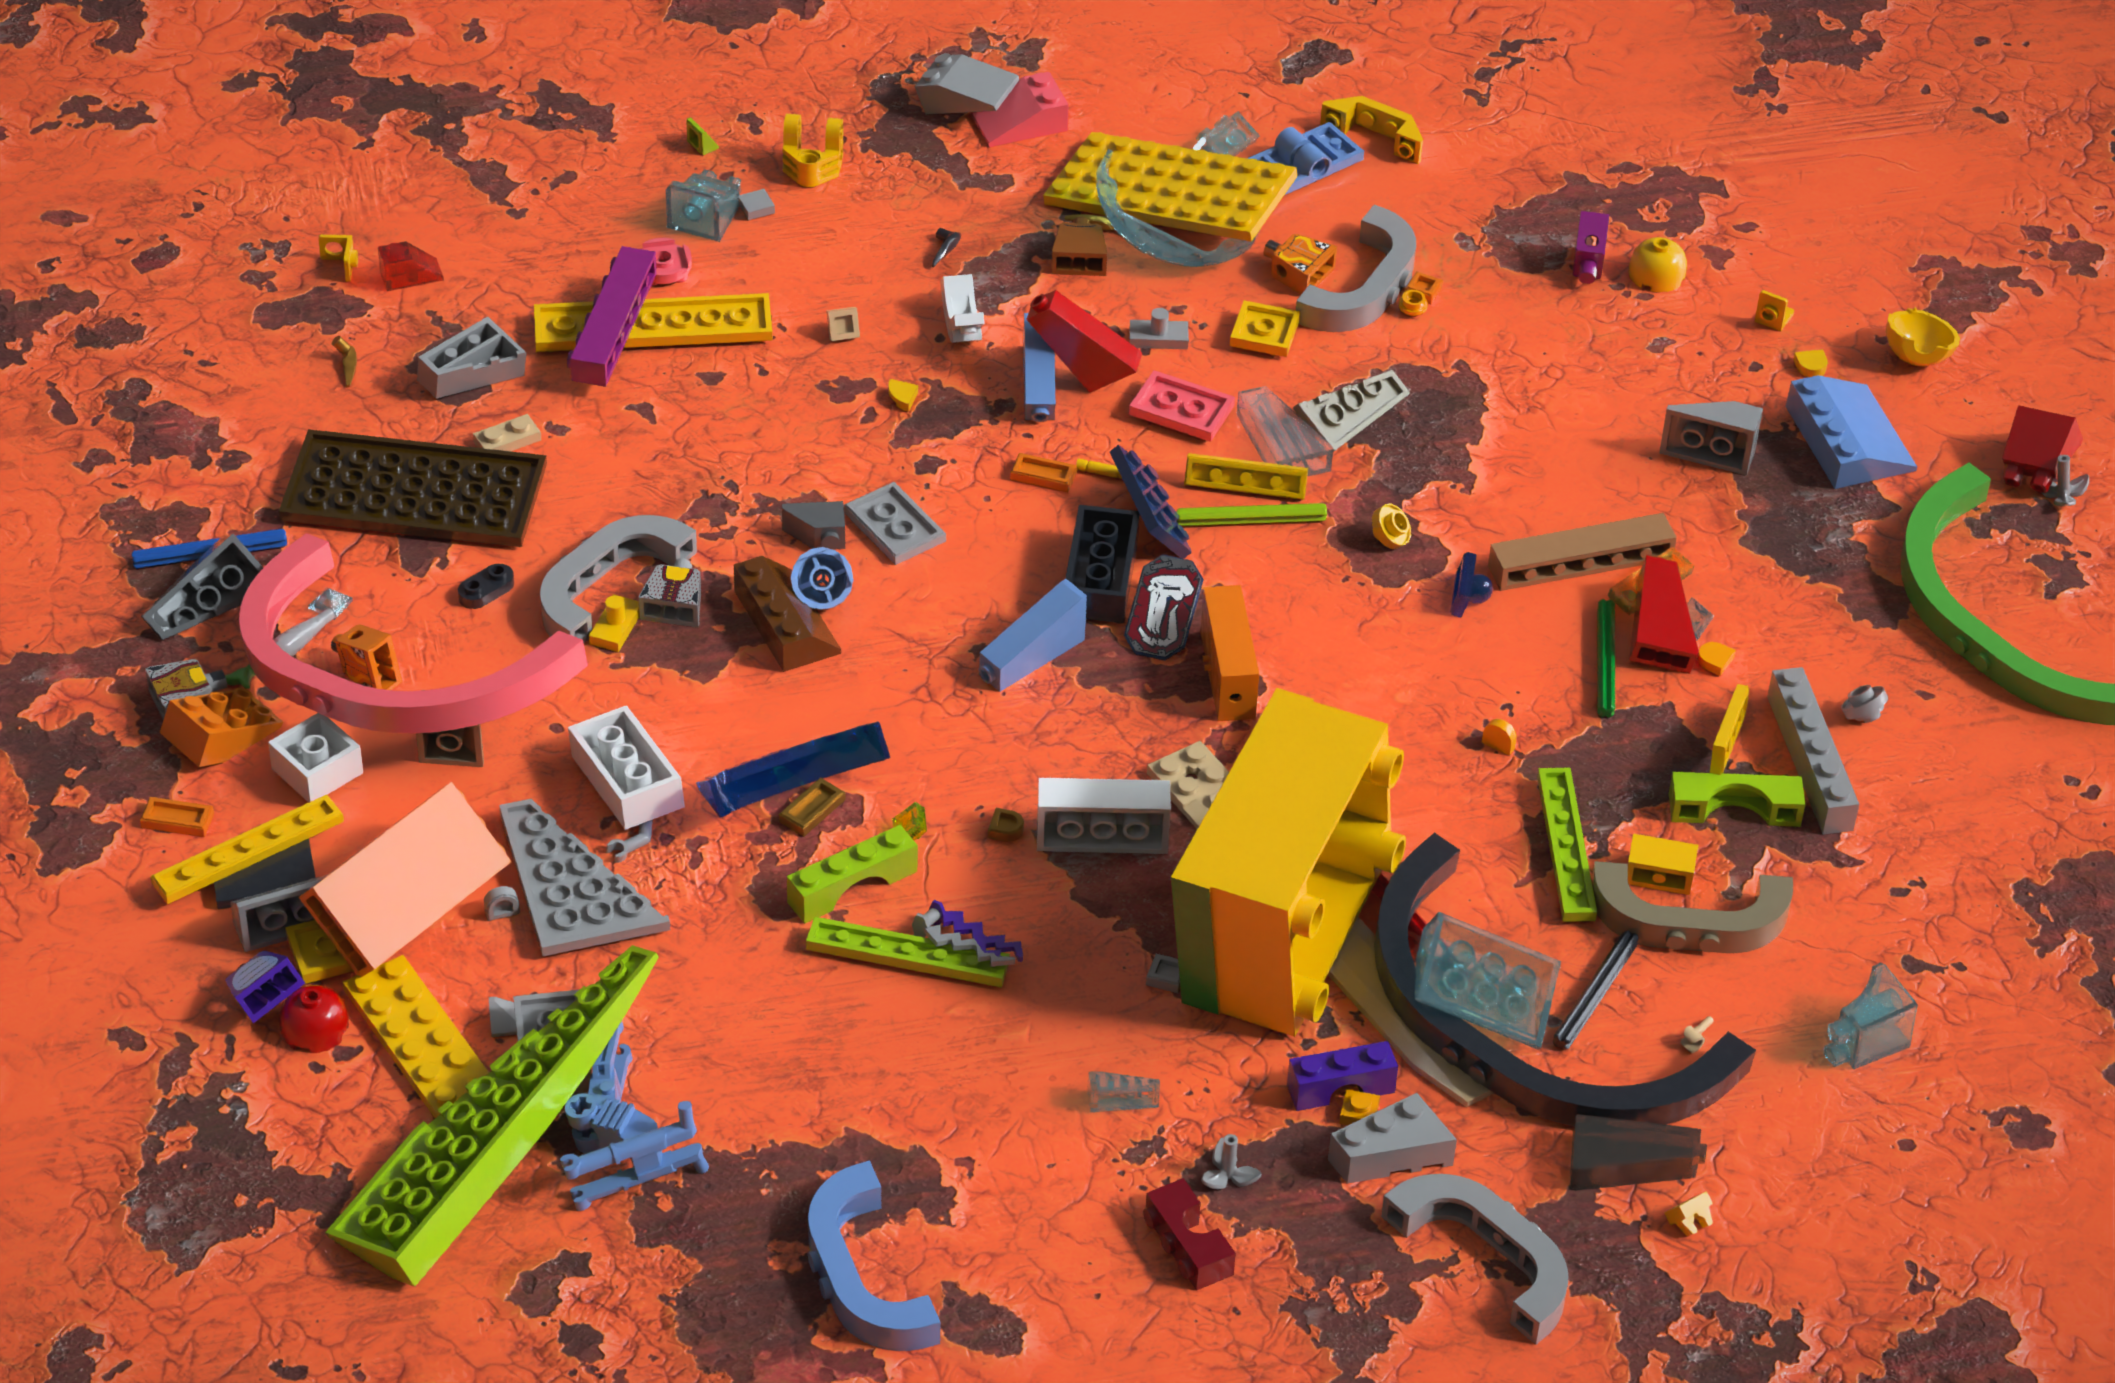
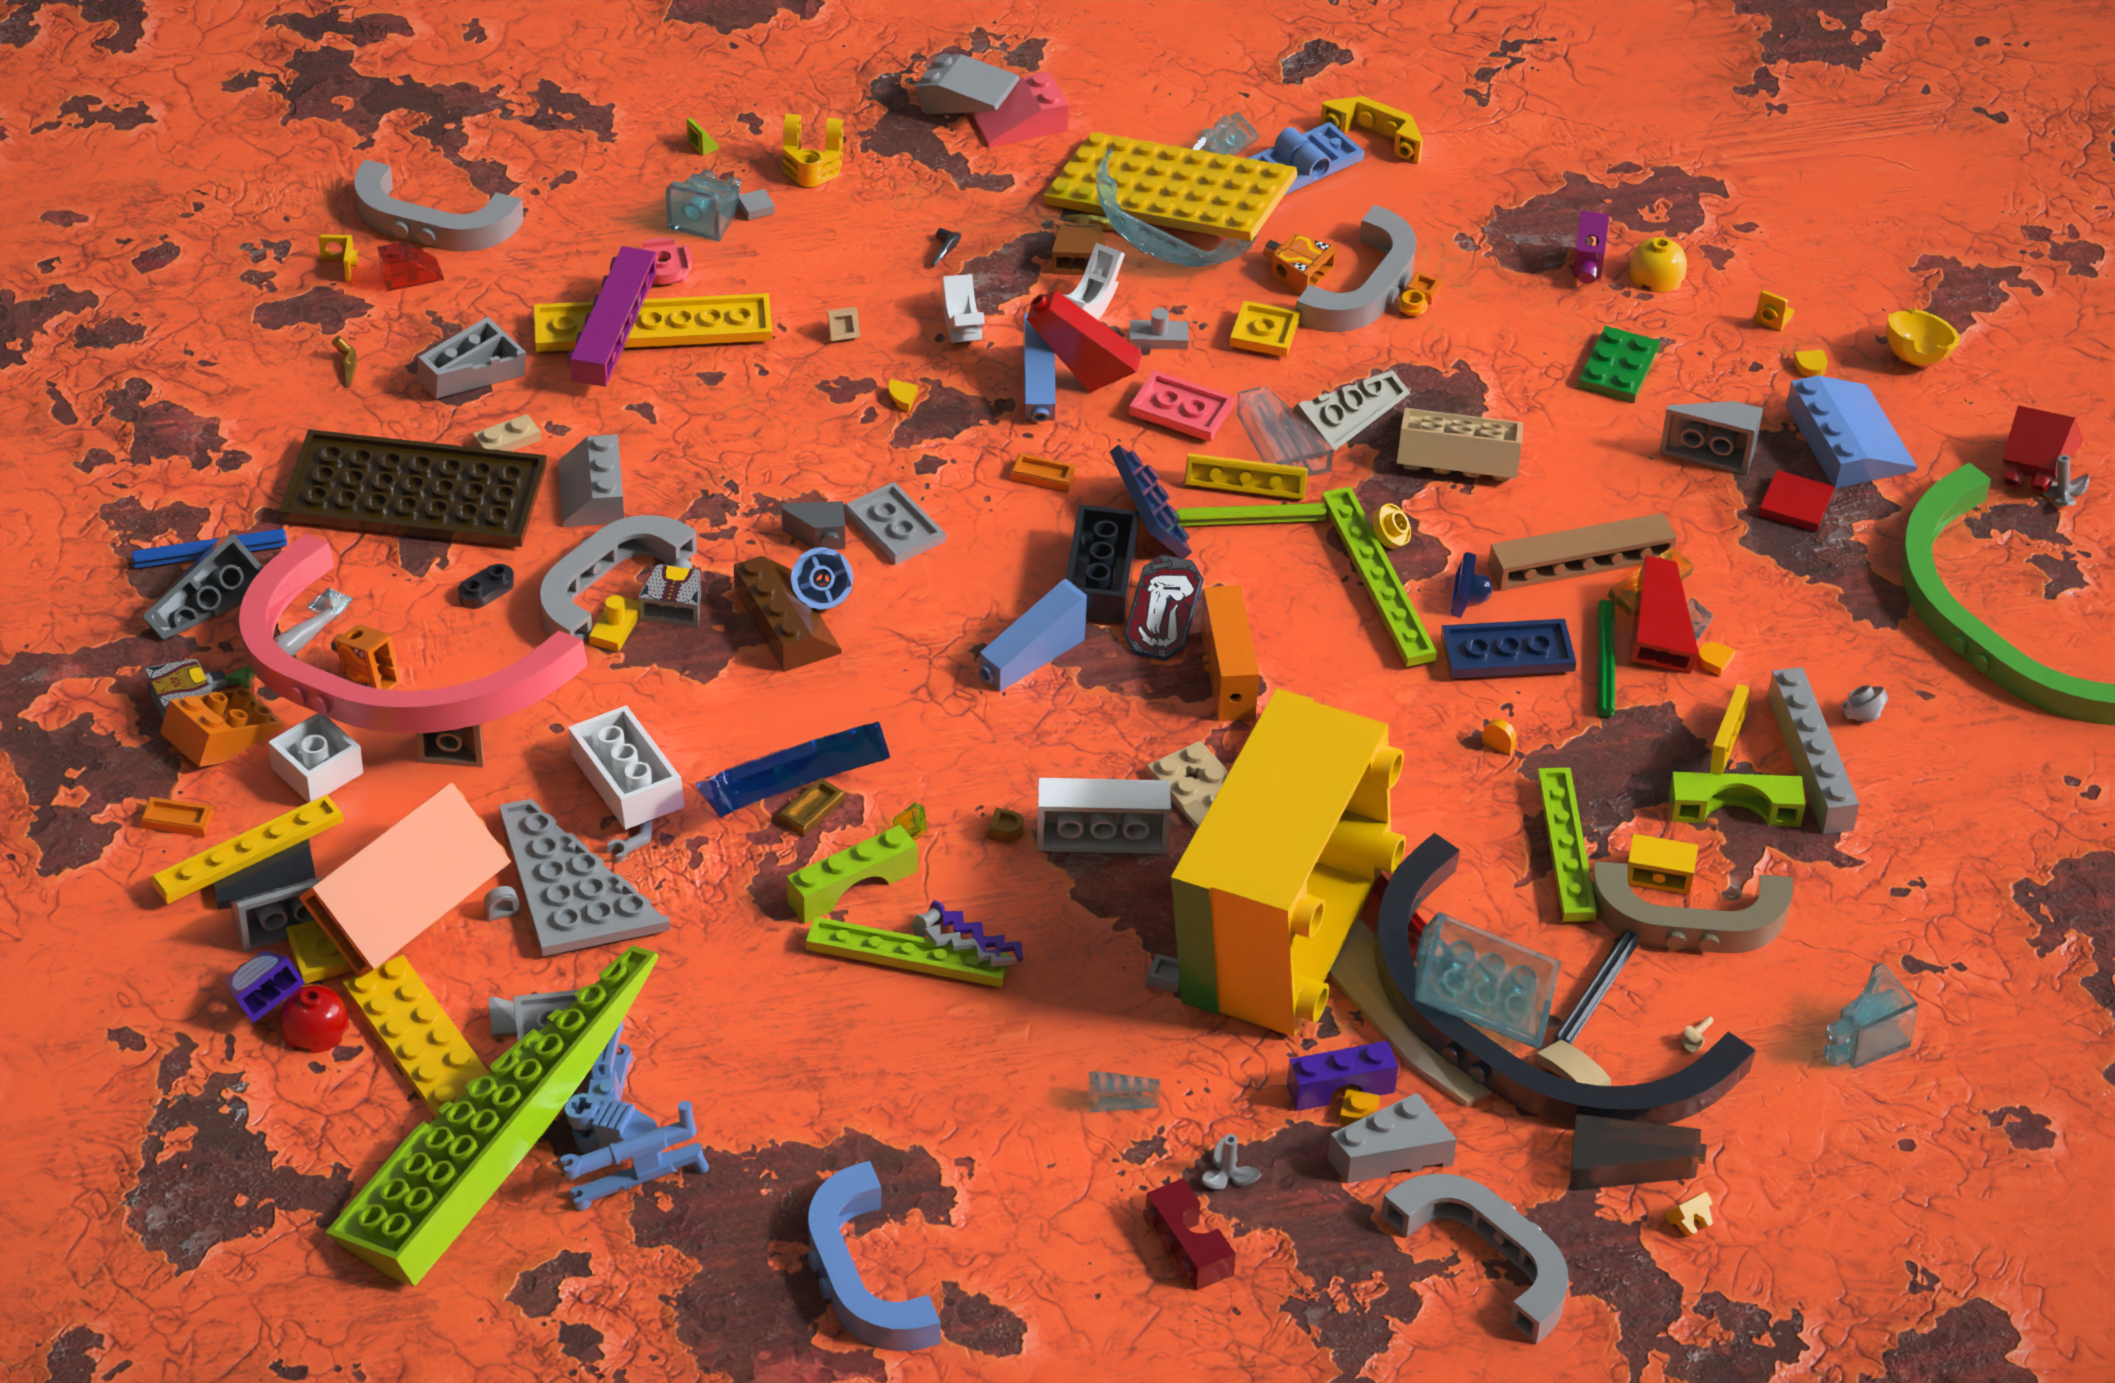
yellow wheel [1076,458,1122,479] -> none
none -> light grey arch [354,159,524,252]
none -> light grey slope [558,434,624,527]
none -> white arch [1062,243,1125,320]
none -> lime plate [1321,486,1437,667]
none -> tan slope [1397,408,1523,481]
none -> dark blue plate [1441,618,1577,678]
none -> tan slope [1536,1040,1611,1086]
none -> green plate [1578,326,1661,403]
none -> red tile [1759,470,1835,532]

